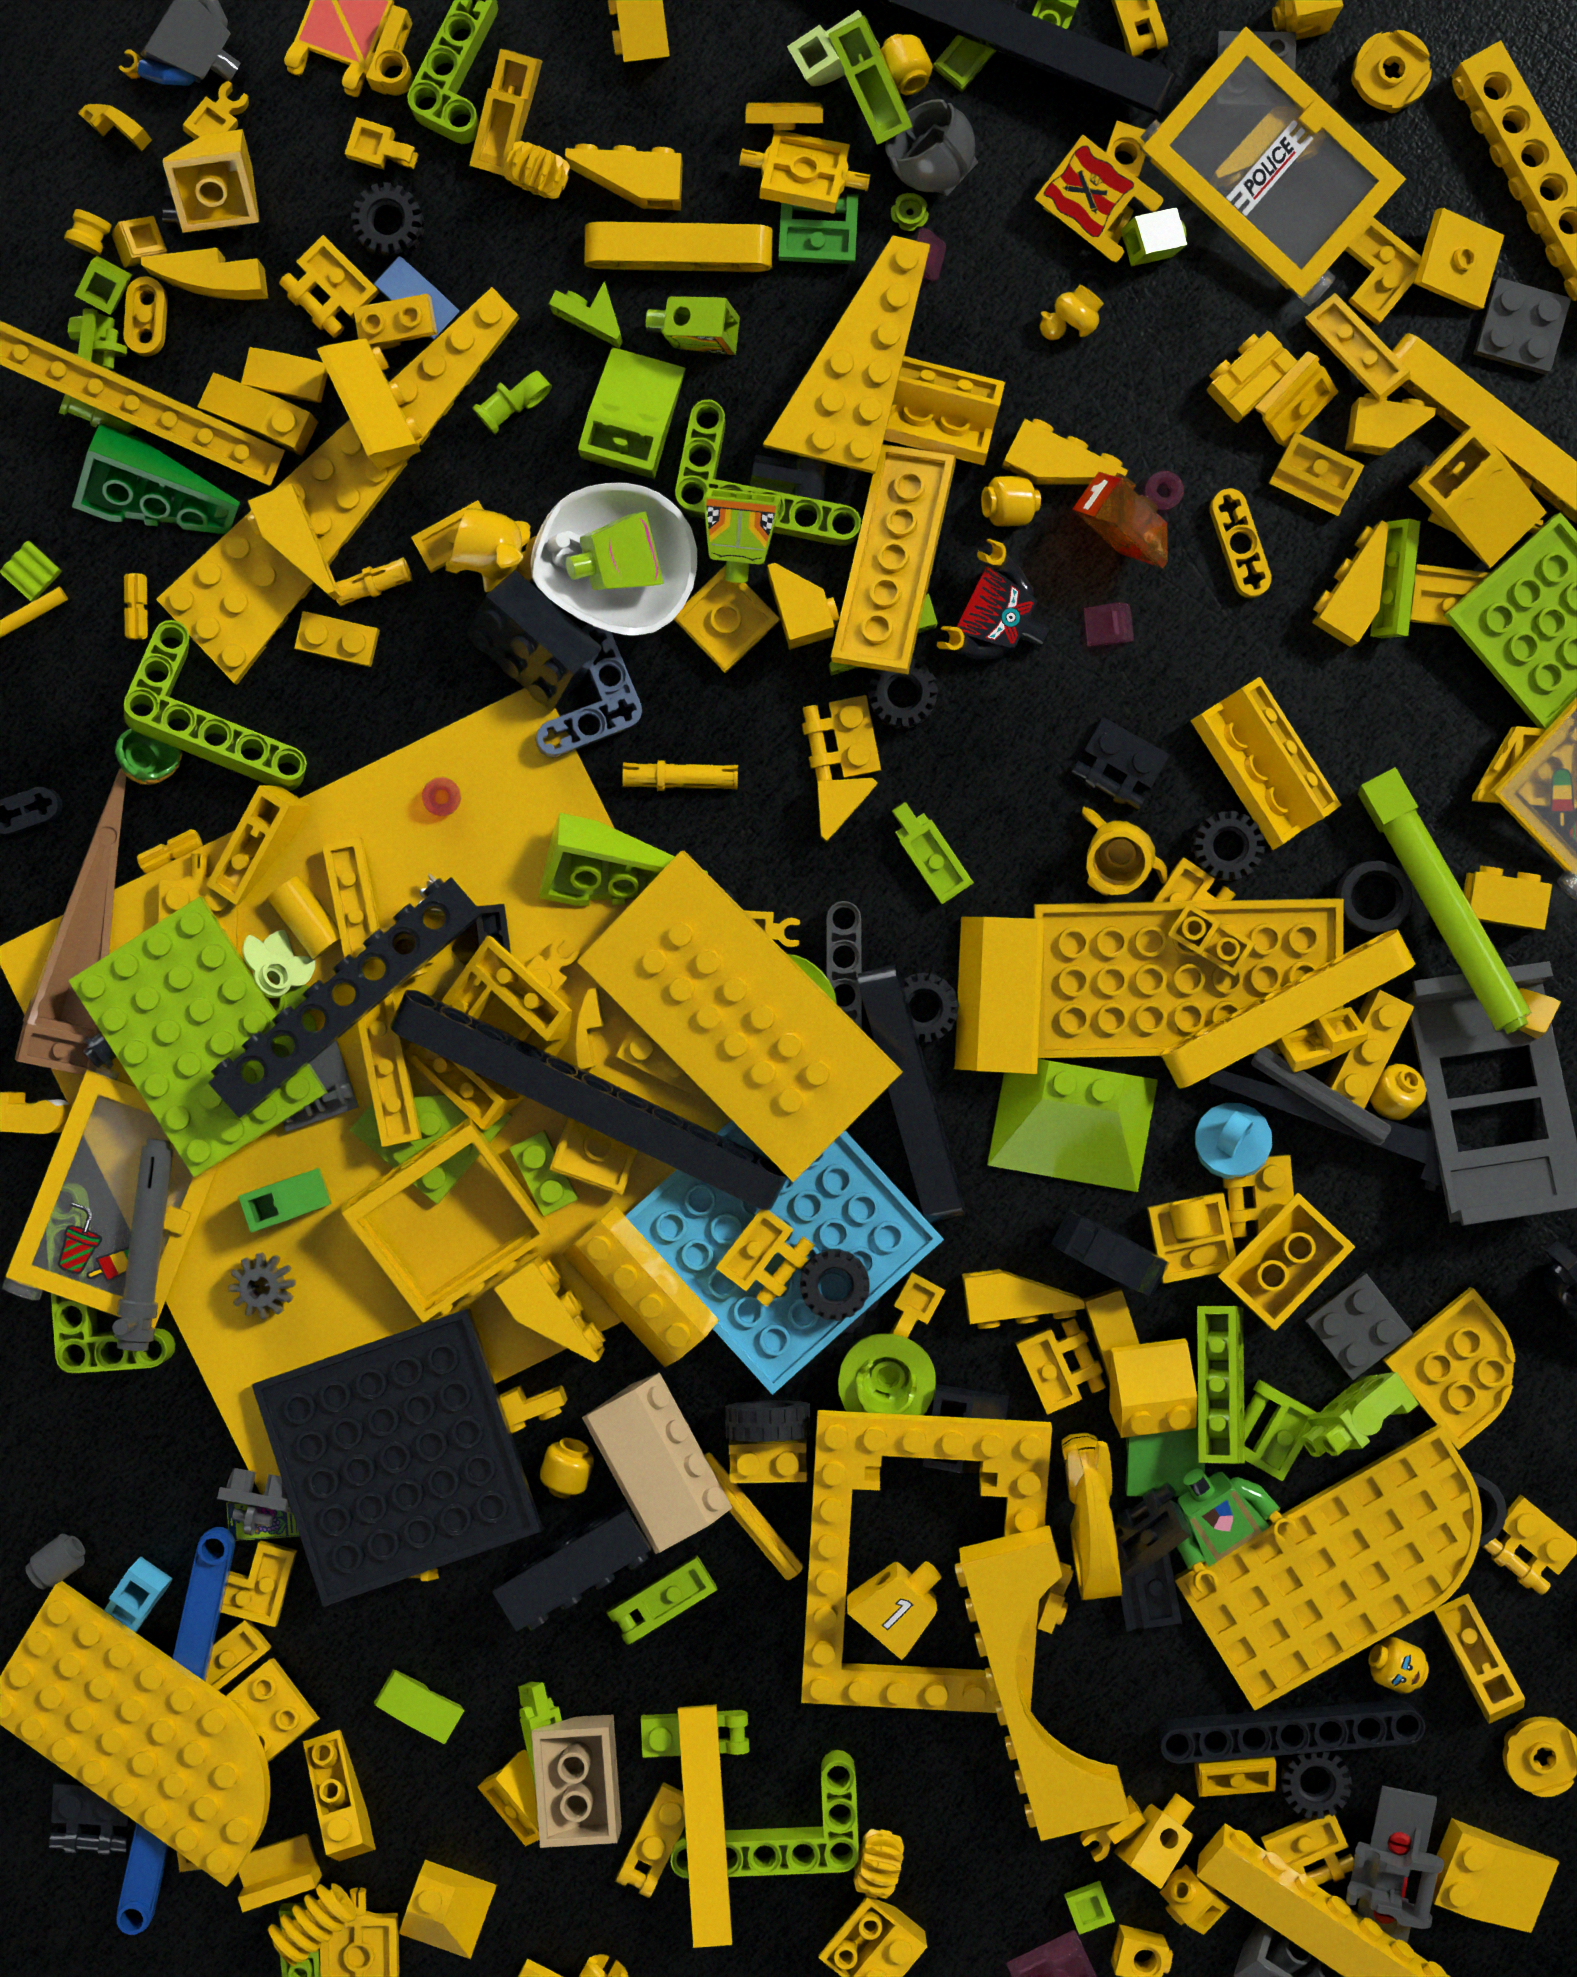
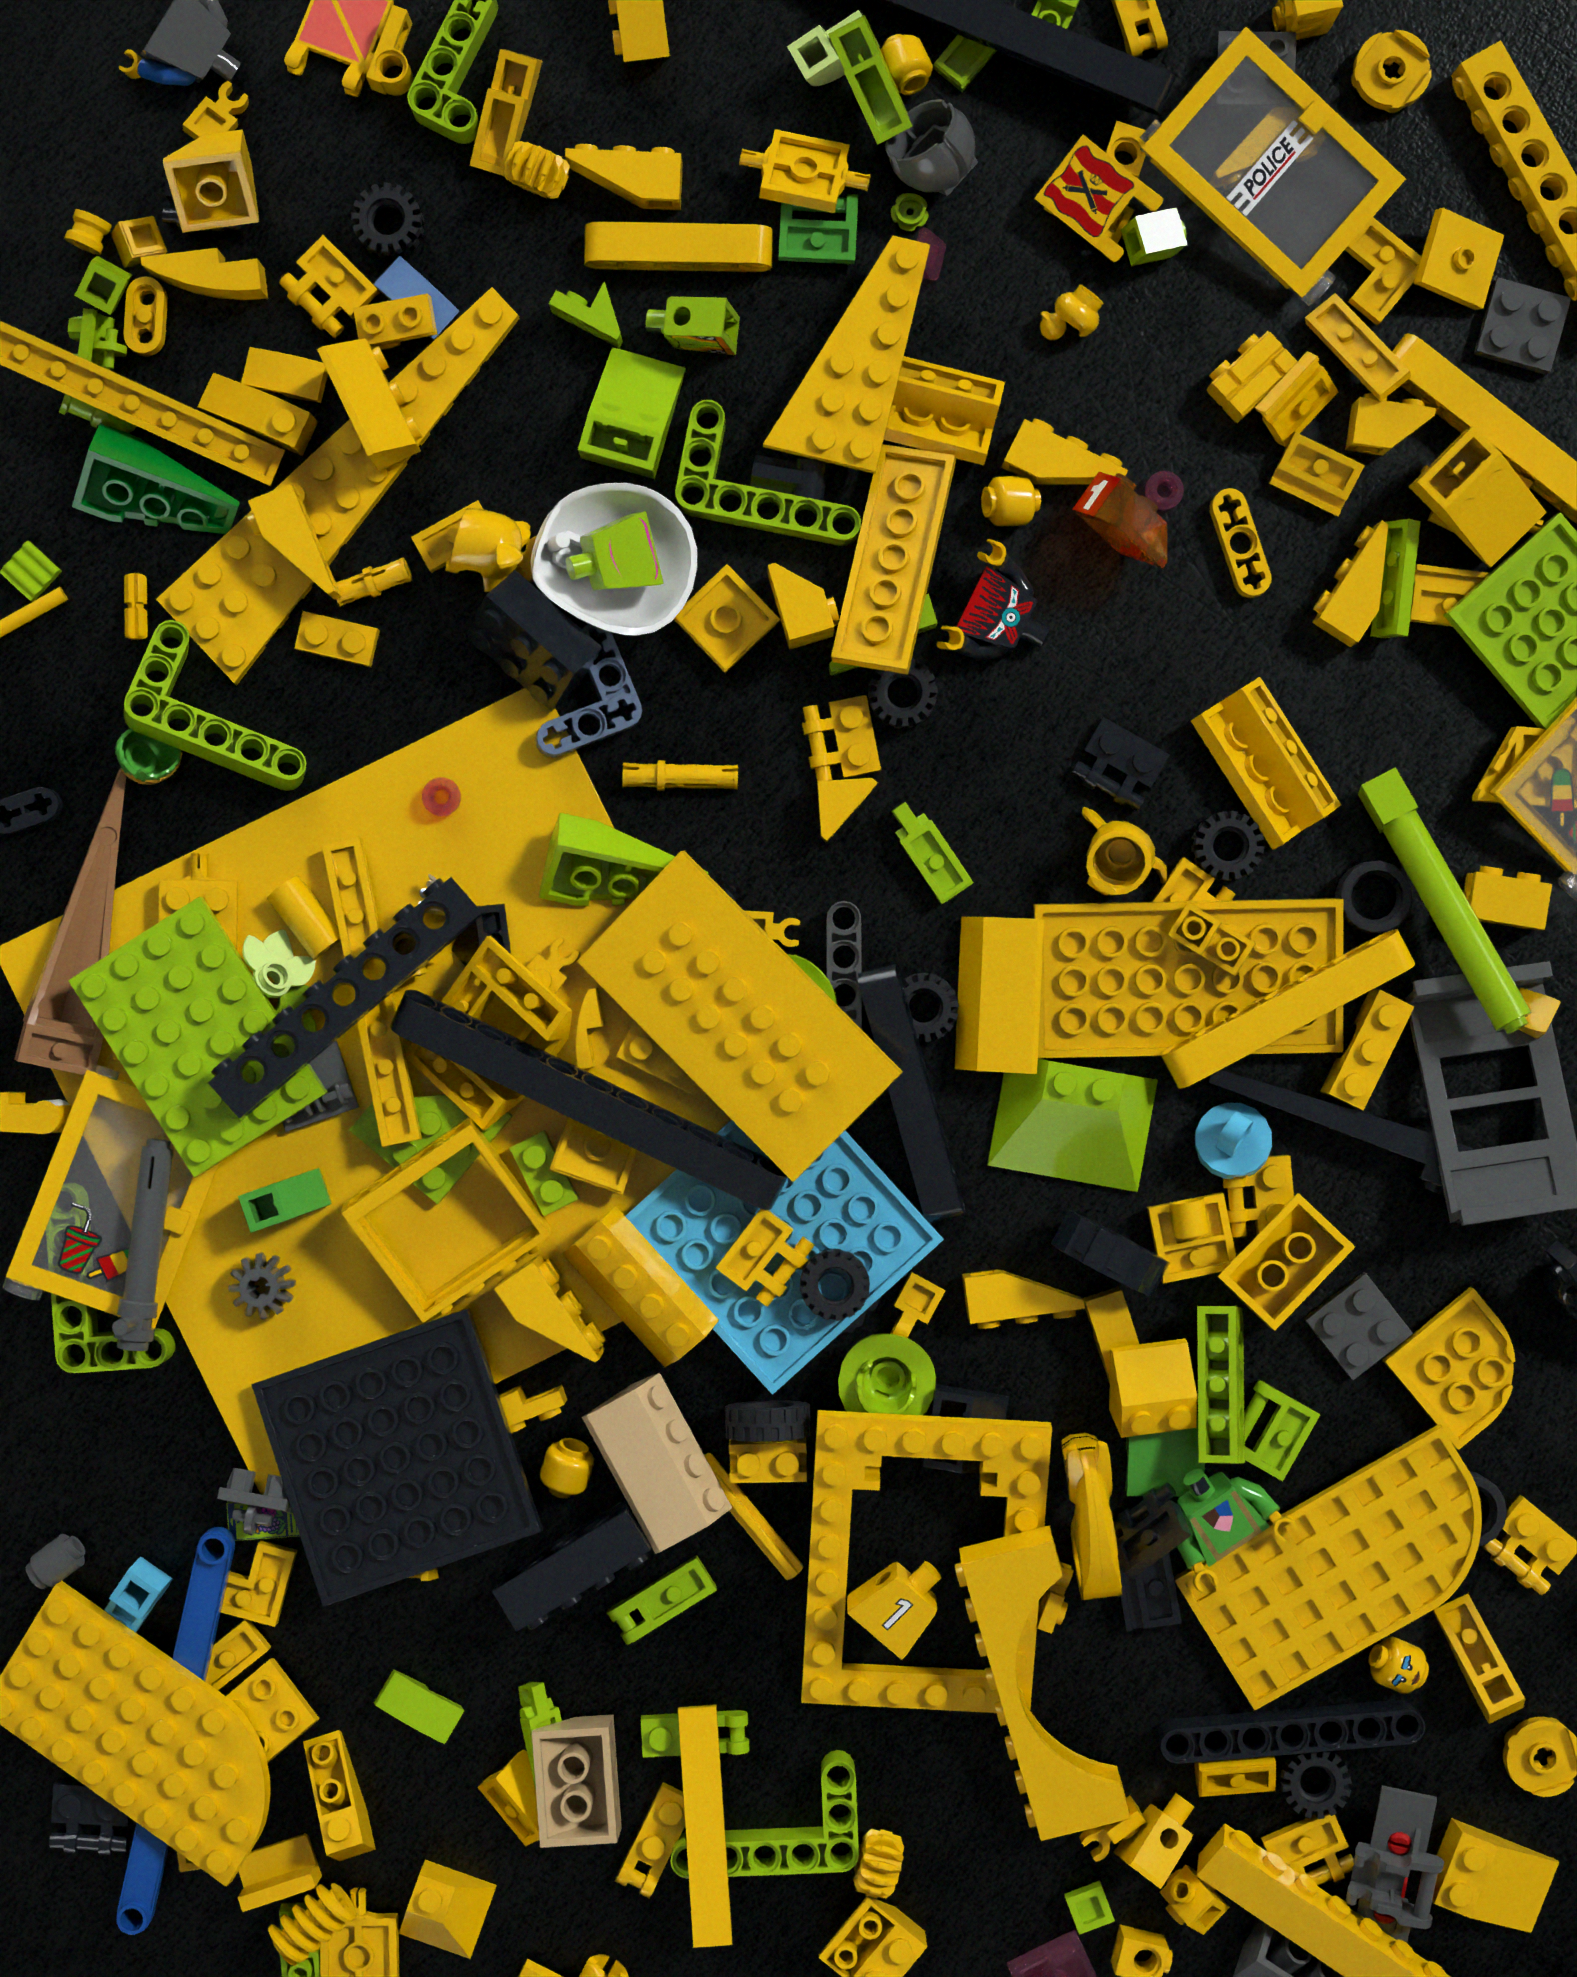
yellow slope [78,104,152,151] -> none
black plate [83,1033,117,1069] -> none
yellow piece [137,829,203,873] -> none
yellow slope [206,785,310,905] -> none
yellow plate [344,117,419,170] -> none
lime connector [472,371,552,434] -> none
lime torso [704,488,781,583] -> none
yellow plate [746,103,823,130] -> none
yellow plate [1016,1317,1106,1415] -> none
clear pink slope [1084,602,1134,647] -> none
dark grey axle [1251,1047,1391,1145] -> none
yellow slope [1277,1007,1368,1073] -> none
lime hips [1300,1372,1419,1457] -> none
yellow head [1369,1064,1427,1121] -> none

